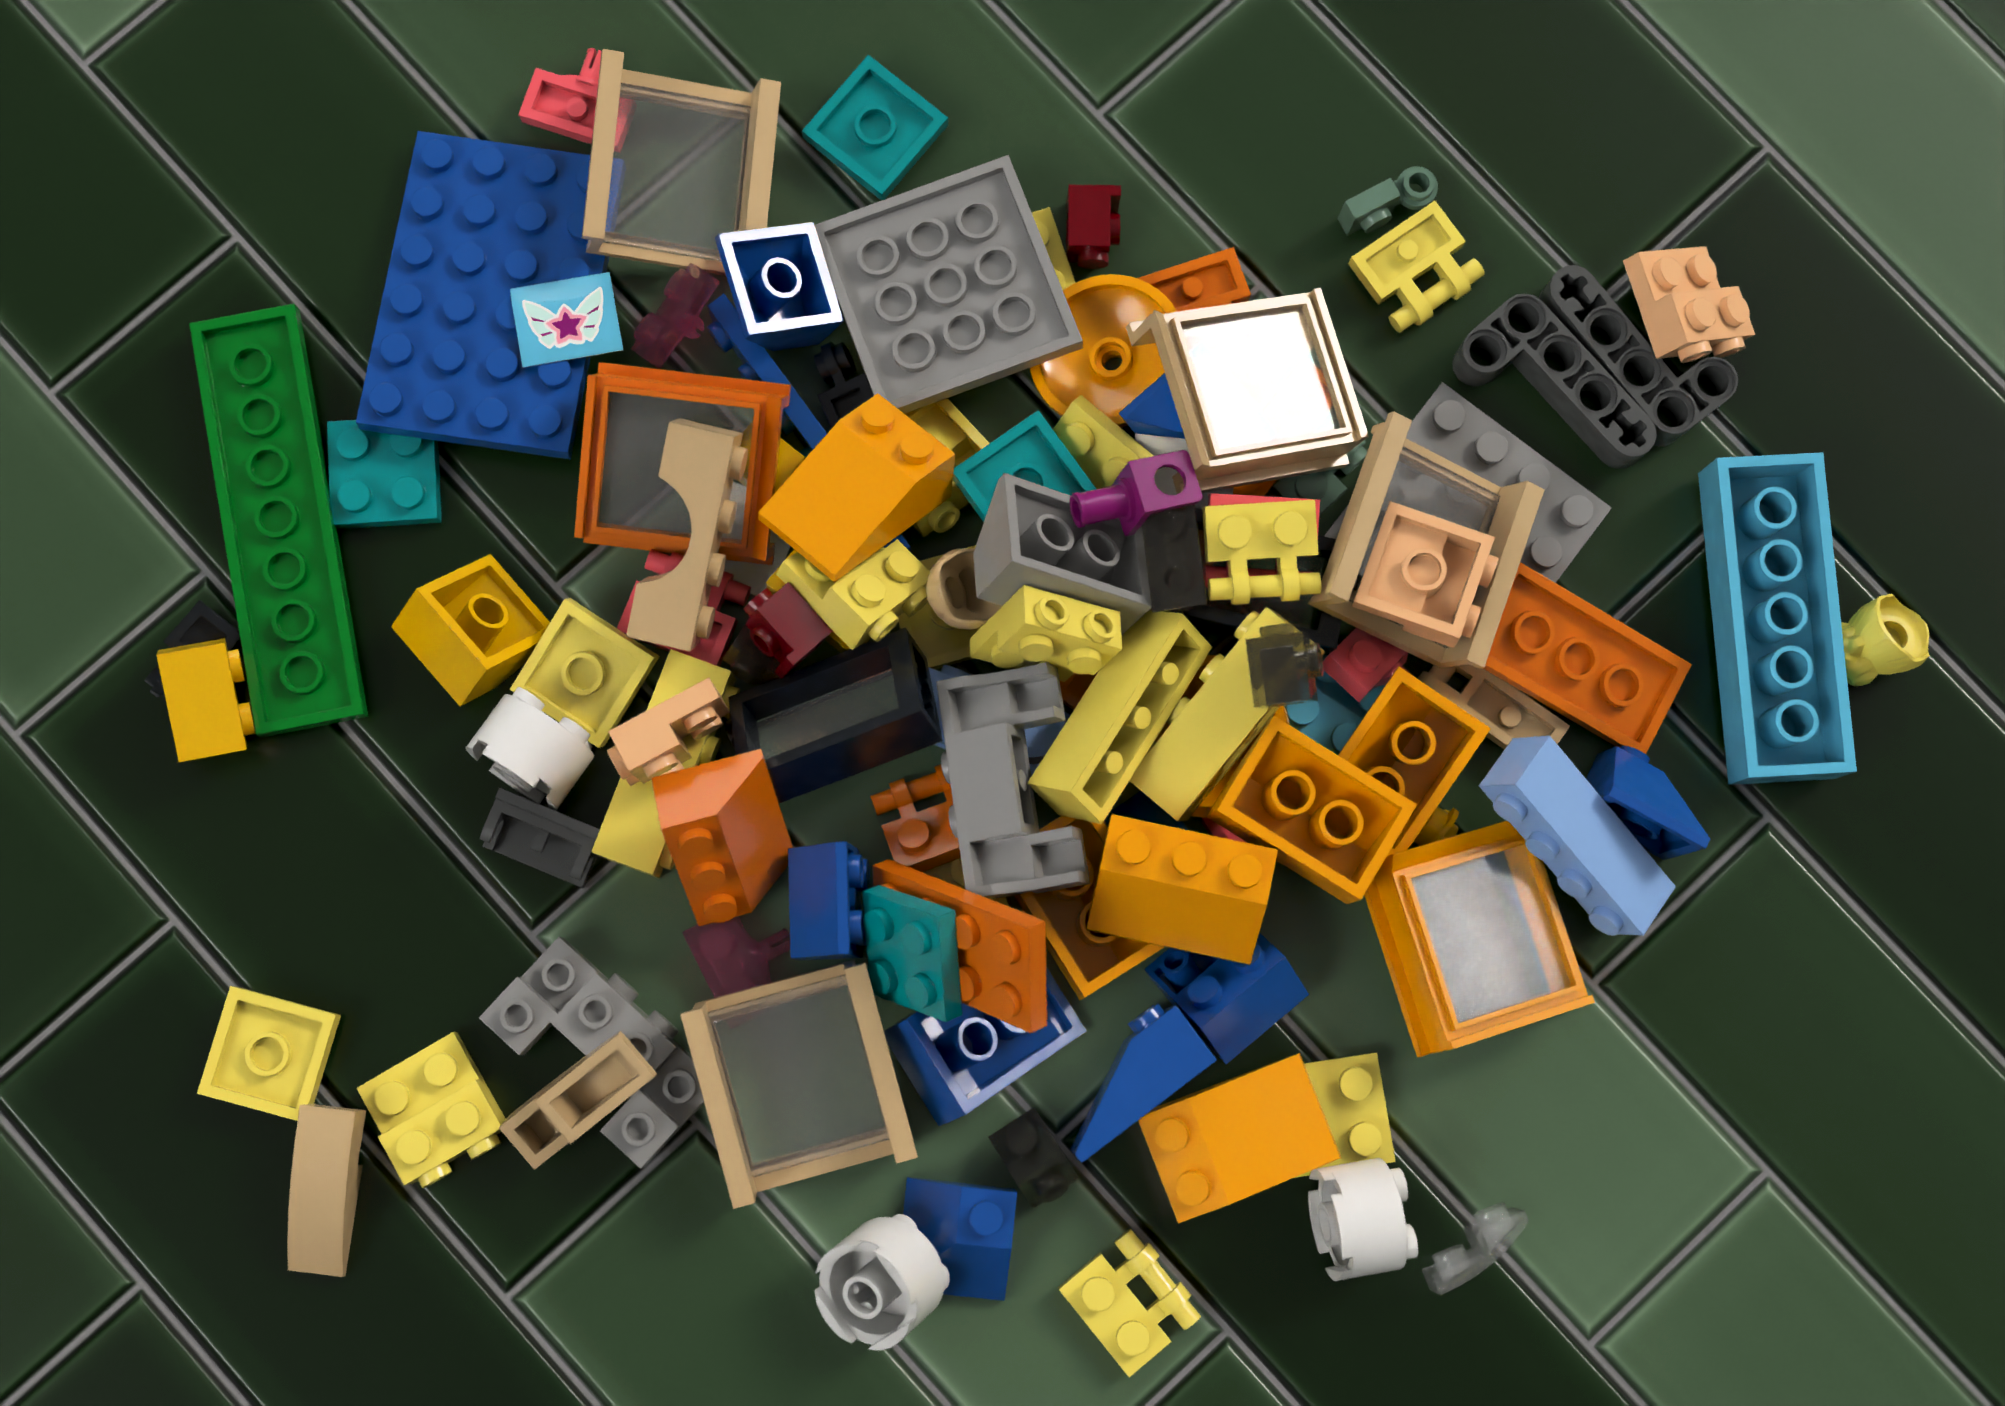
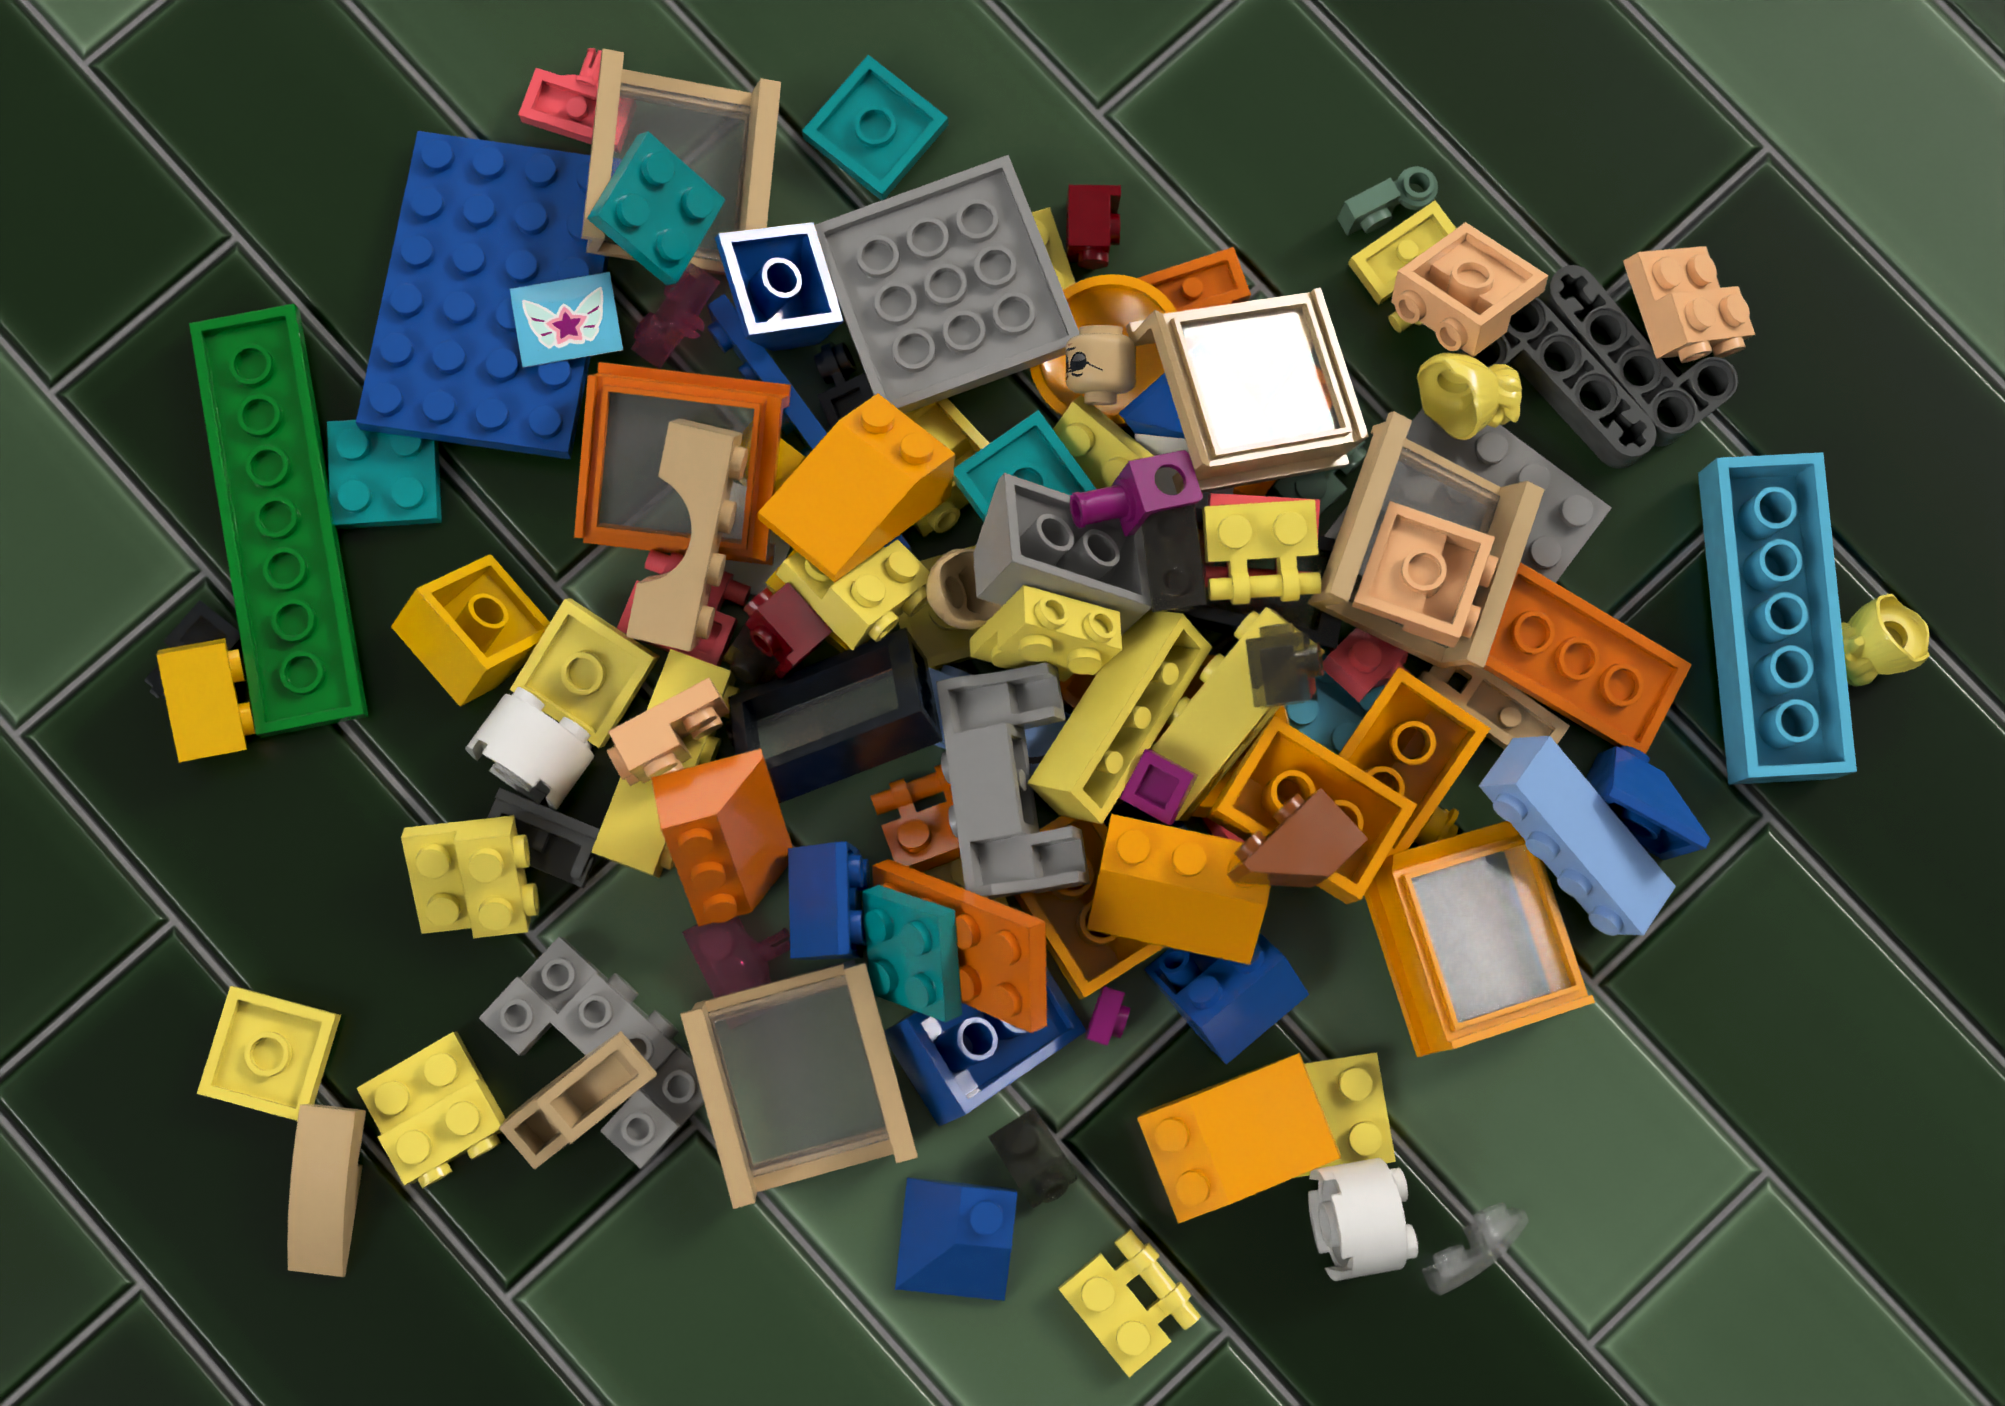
white brick [815,1214,950,1351] -> none
blue slope [1070,1004,1217,1163] -> none
none -> light yellow plate [401,815,539,938]
none -> teal plate [587,131,726,286]
none -> tan head [1066,325,1136,405]
none -> magenta plate [1084,986,1130,1046]
none -> magenta plate [1120,749,1198,825]
none -> dark orange slope [1226,788,1368,888]
none -> light nougat plate [1391,222,1549,357]
none -> light yellow hair [1417,352,1522,440]

